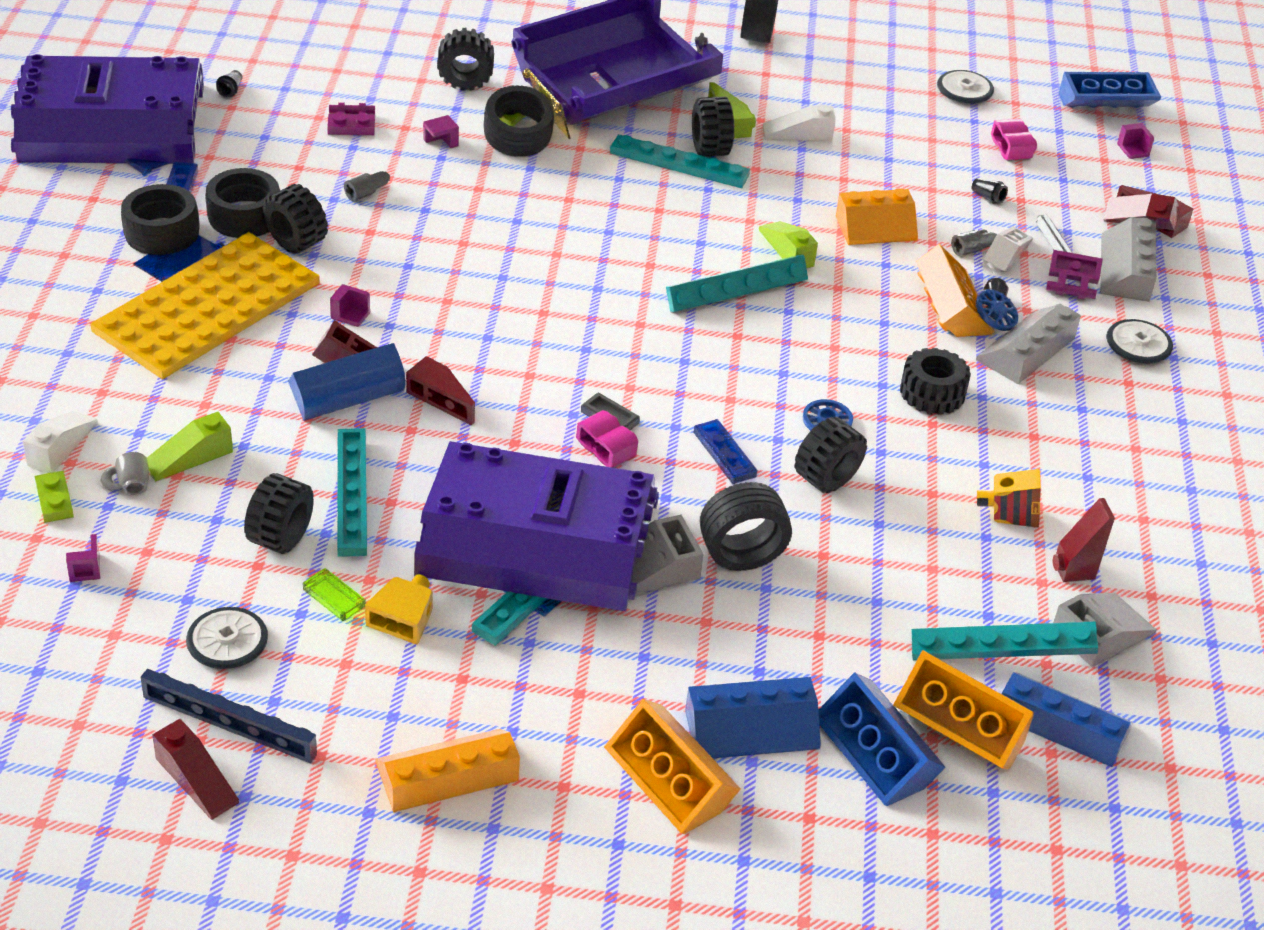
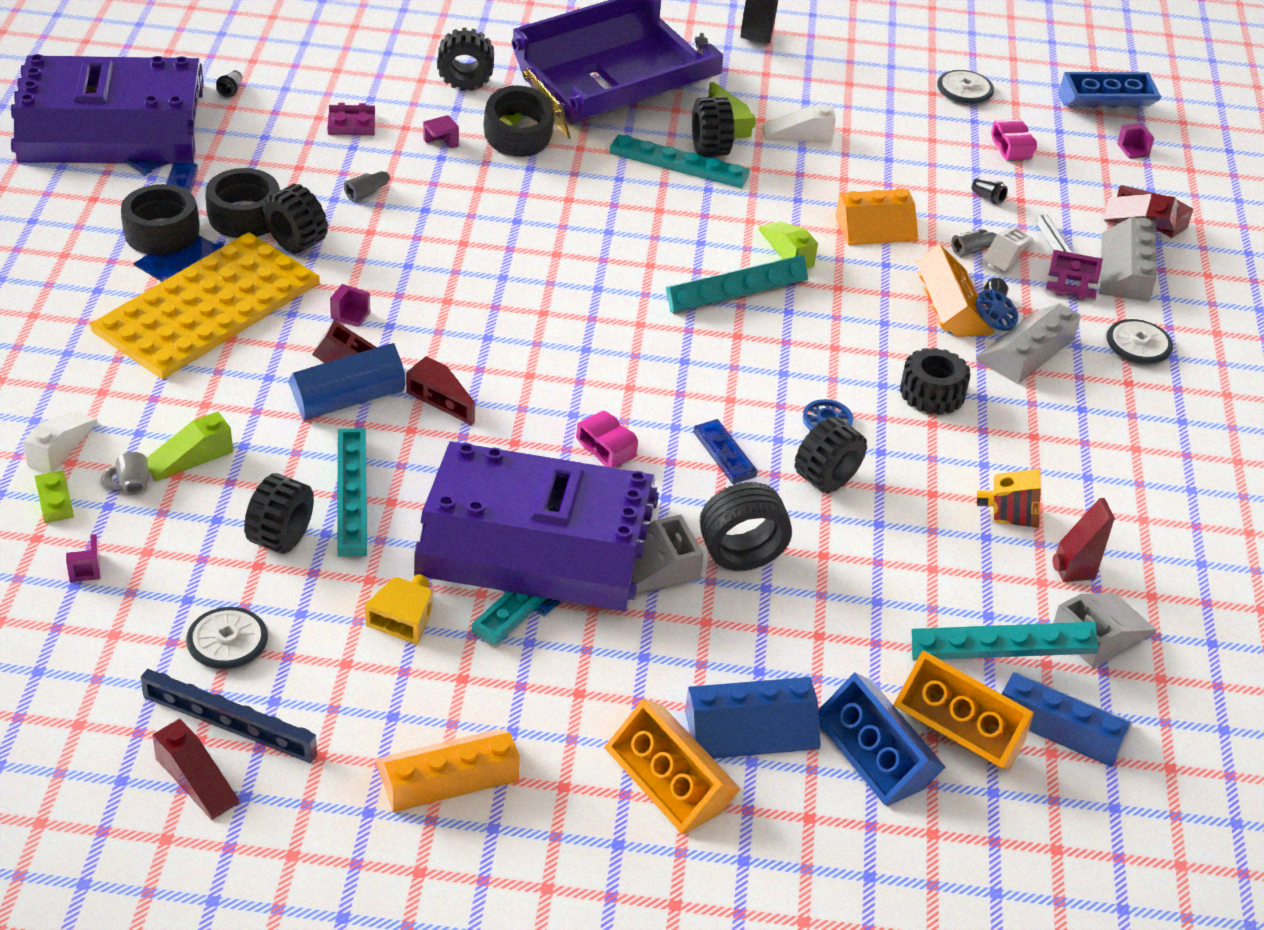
clear neon green tile [302,568,366,622] -> none
dark grey tile [581,392,640,431] -> none

